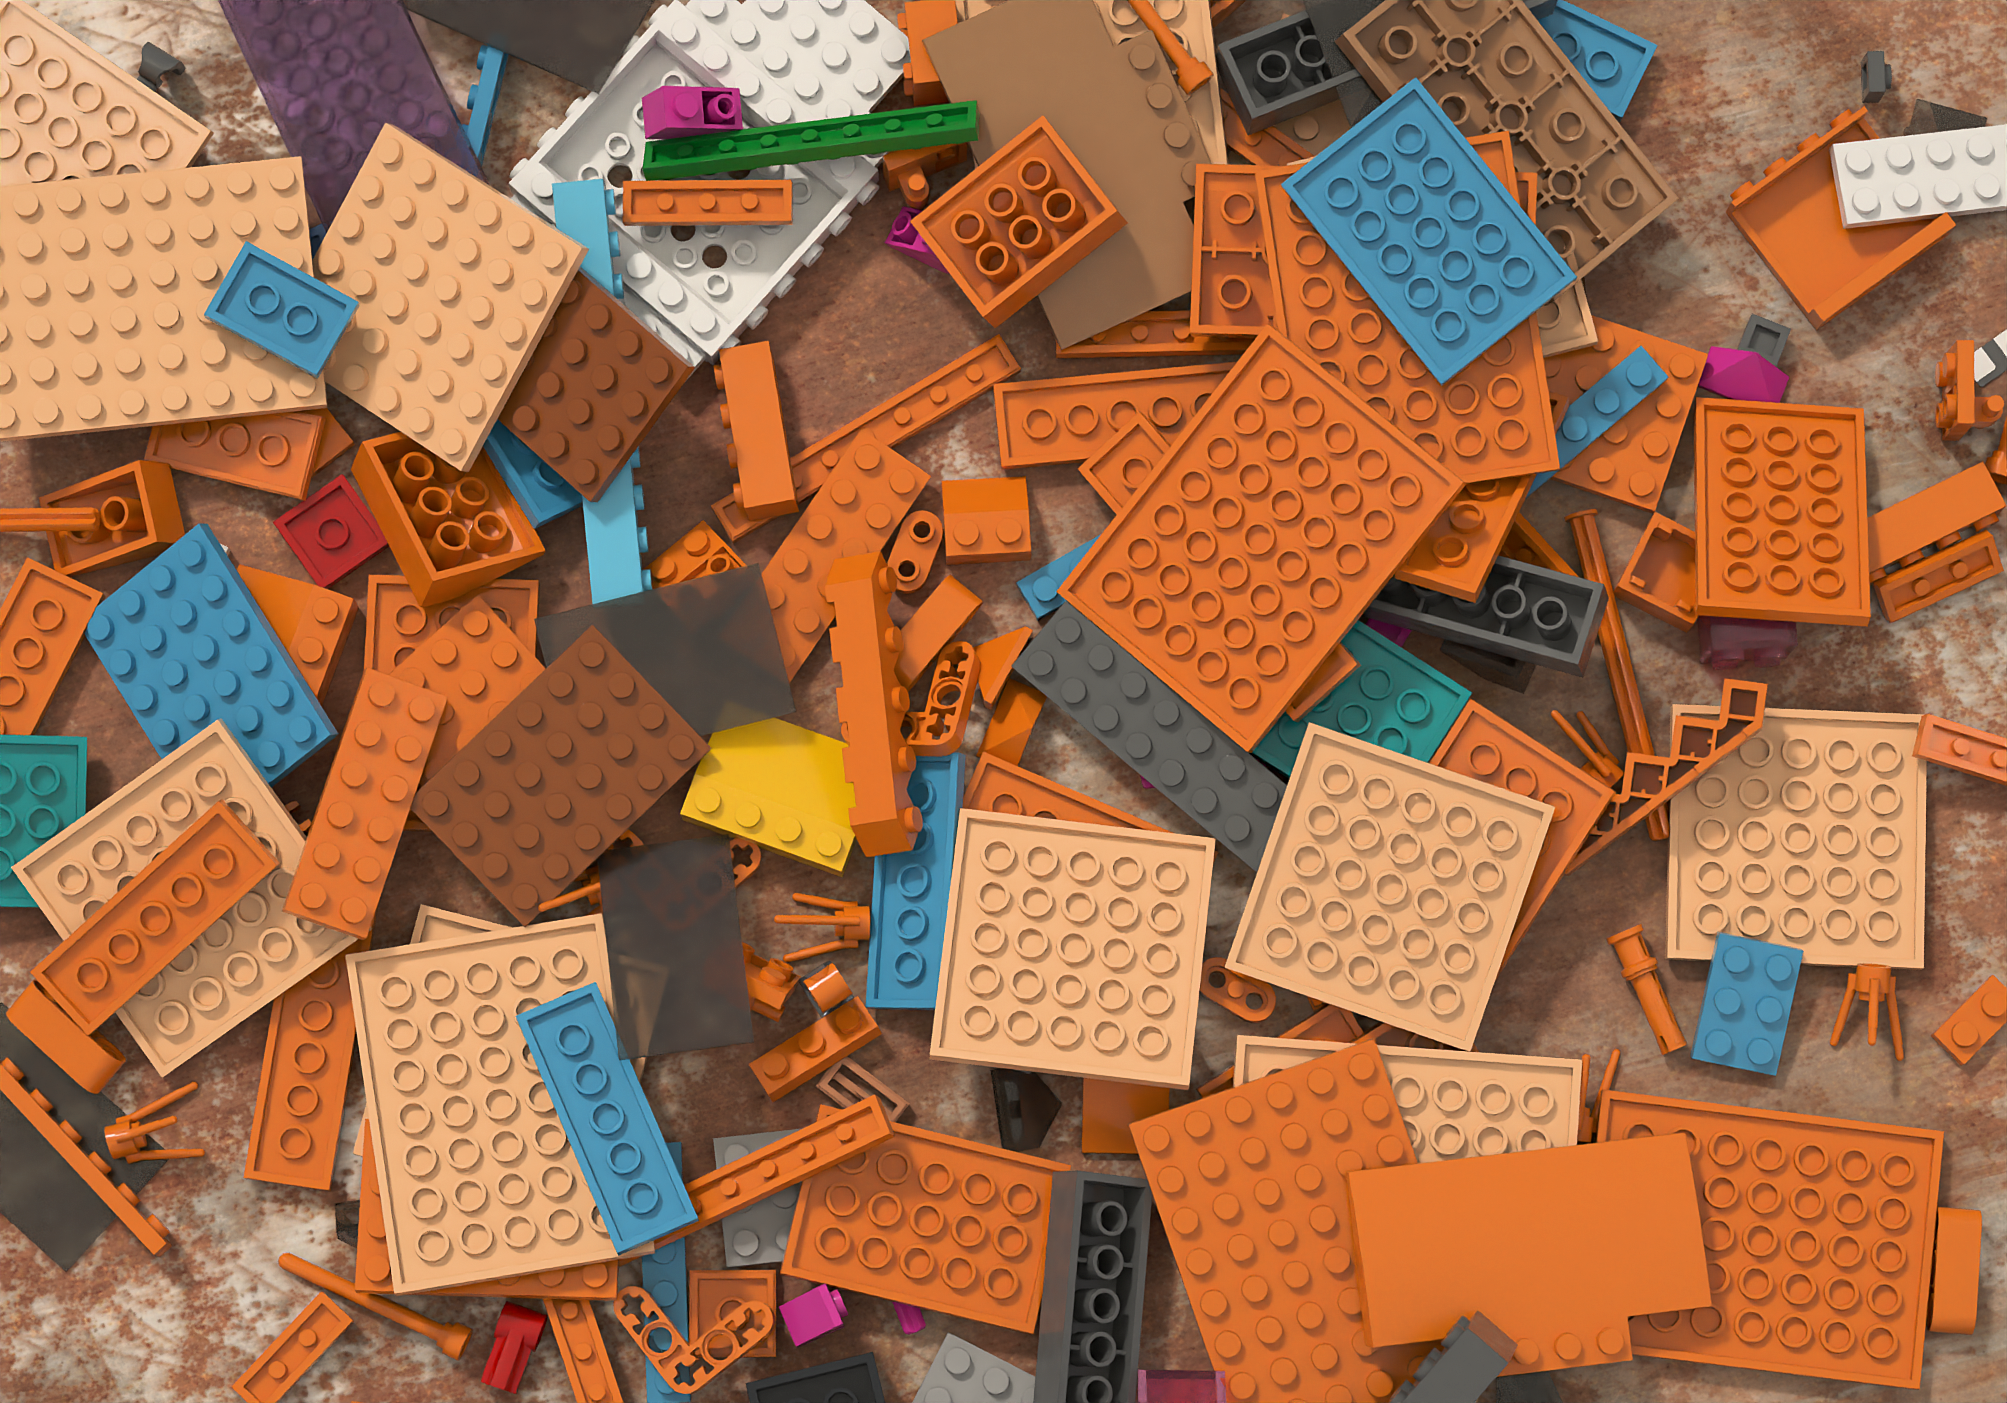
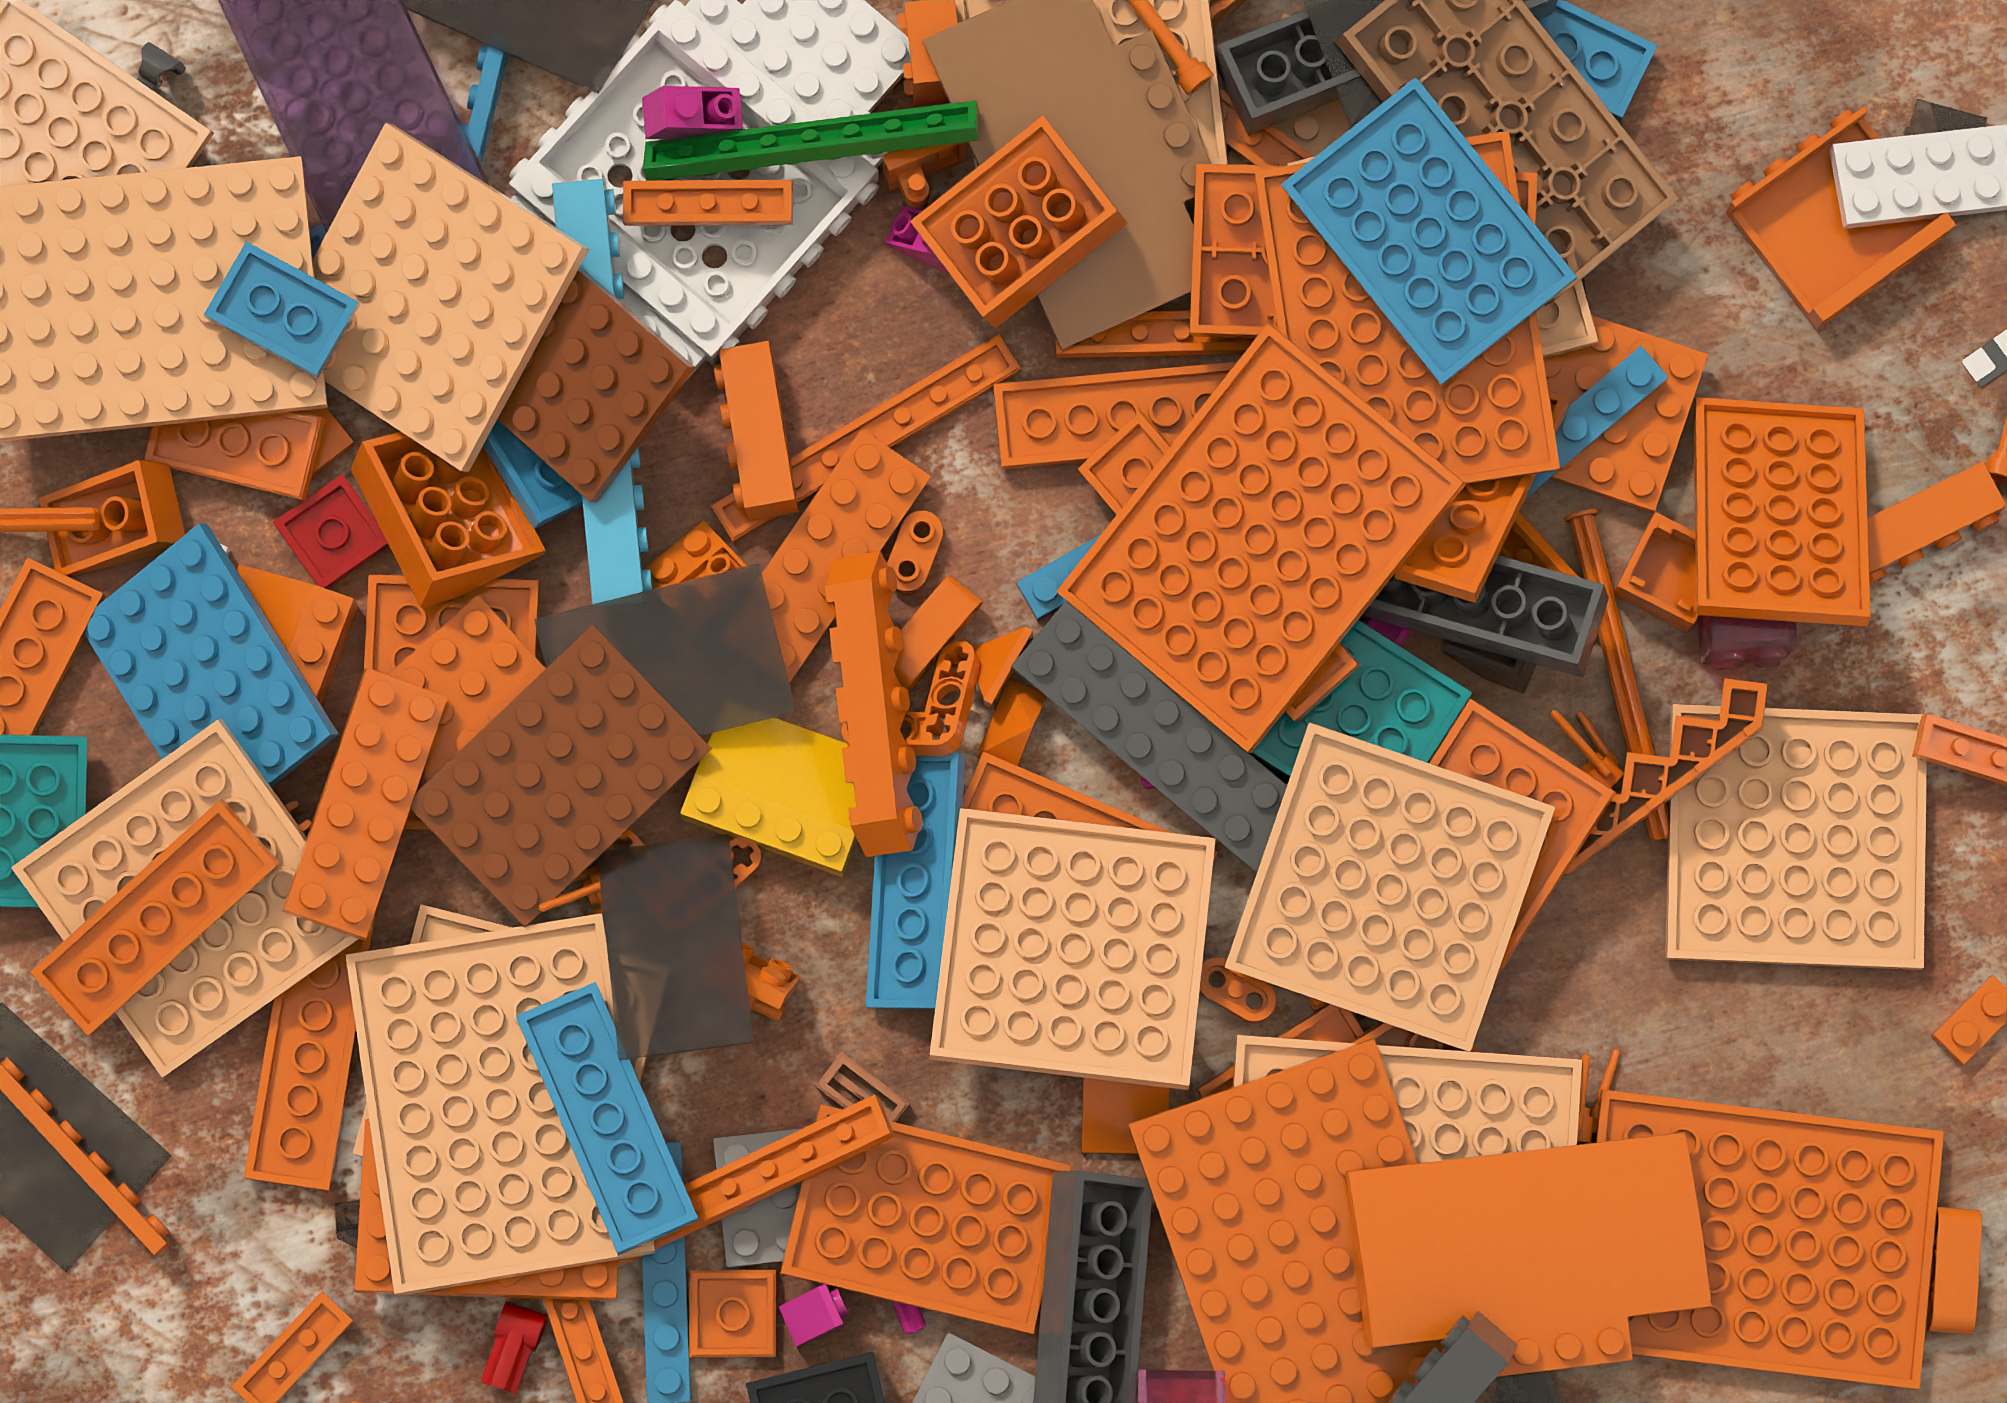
orange beam [6,979,126,1094] -> none
orange plant [104,1082,205,1164] -> none
orange piece [278,1253,473,1361] -> none
orange beam [613,1286,776,1394] -> none
orange plate [749,996,882,1102] -> none
orange plant [774,893,870,963] -> none
orange leg [799,961,854,1018] -> none
orange slope [942,476,1031,565] -> none
clear smoke slope [991,1068,1063,1152] -> none
orange pin [1607,924,1687,1055] -> none
dark azure plate [1690,931,1803,1076] -> none
dark pink slope [1698,346,1789,403] -> none
dark grey plate [1737,313,1791,367] -> none
orange plant [1830,963,1904,1061] -> none
dark grey plate [1860,51,1892,103] -> none
orange plate [1873,530,2004,623] -> none
orange plate [1935,340,2004,441] -> none

